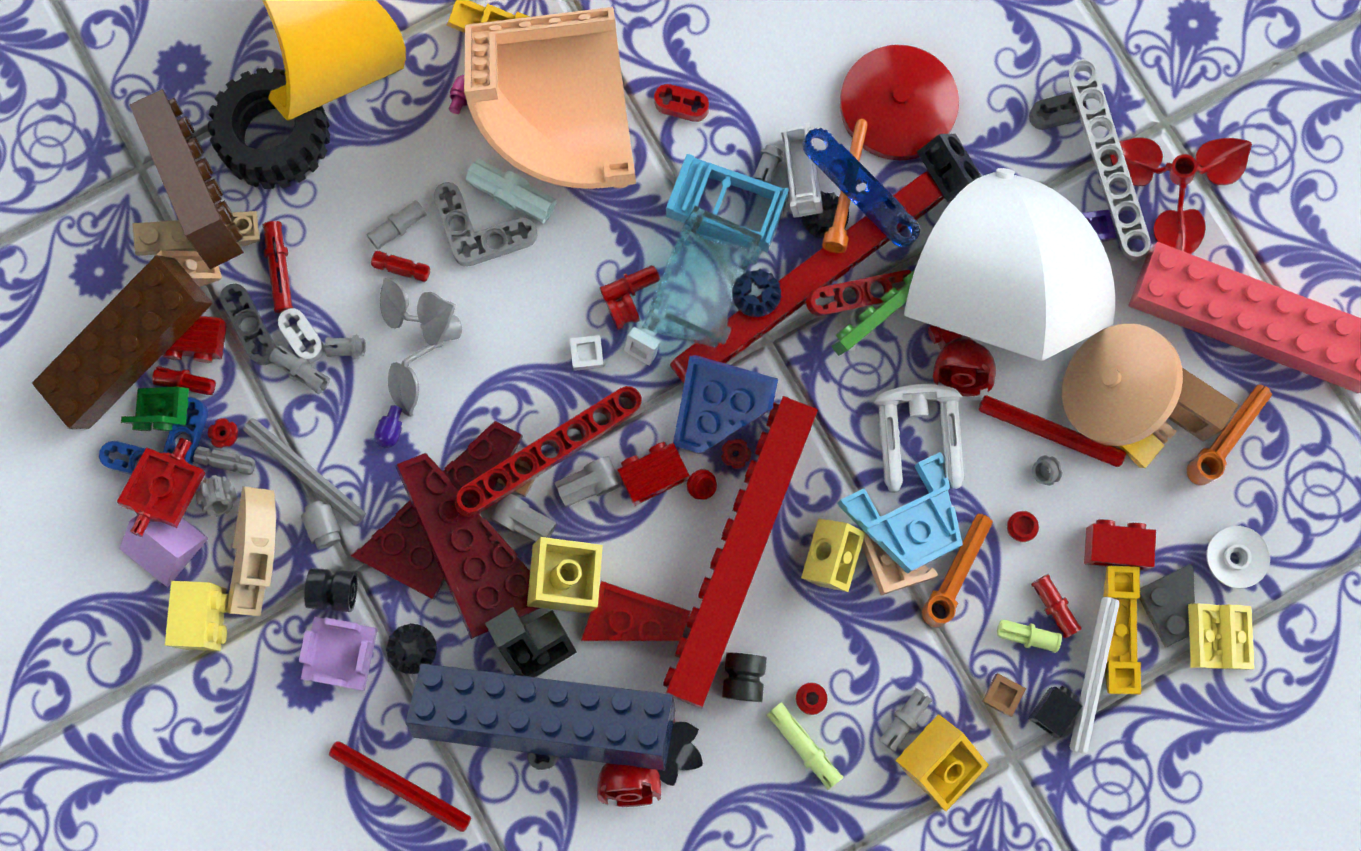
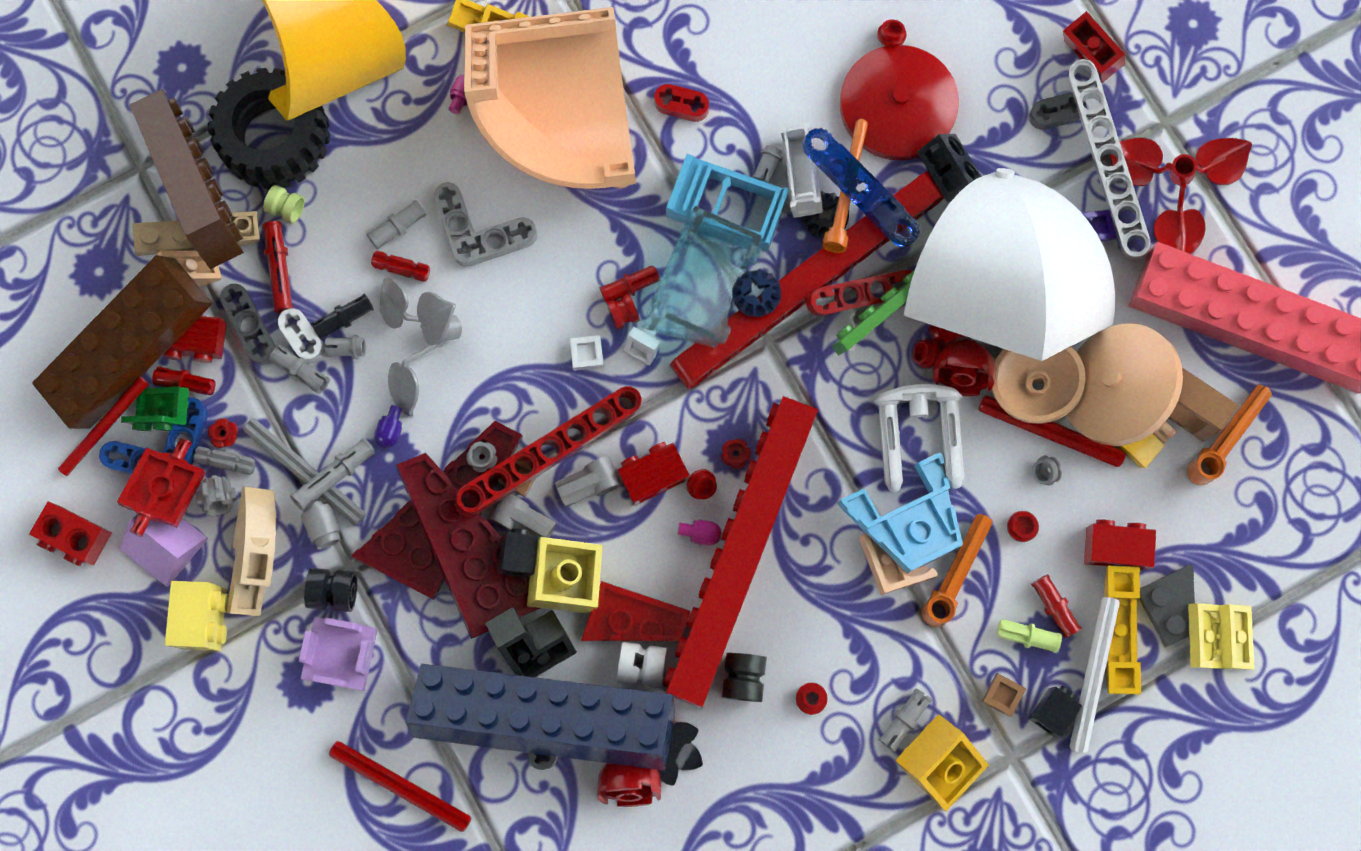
black gear [386,623,437,674] -> none
light aqua piece [465,159,557,223] -> none
blue plate [673,355,778,454] -> none
yellowish green pin [766,702,843,790] -> none
light yellow brick [801,518,865,592] -> none
white dish [1206,526,1270,588] -> none
none -> red brick [29,501,112,567]
none -> red bar [58,376,149,476]
none -> yellowish green wheel [263,185,305,224]
none -> light grey pin [290,438,375,511]
none -> black pin [311,293,374,340]
none -> light grey plate [466,442,497,472]
none -> black brick [497,528,538,578]
none -> white wheel [617,642,667,689]
none -> dark pink cylinder [678,519,722,546]
none -> red plate [877,19,907,47]
none -> red plate [913,338,940,369]
none -> light nougat dish [992,346,1086,423]
none -> red brick [1063,11,1126,83]

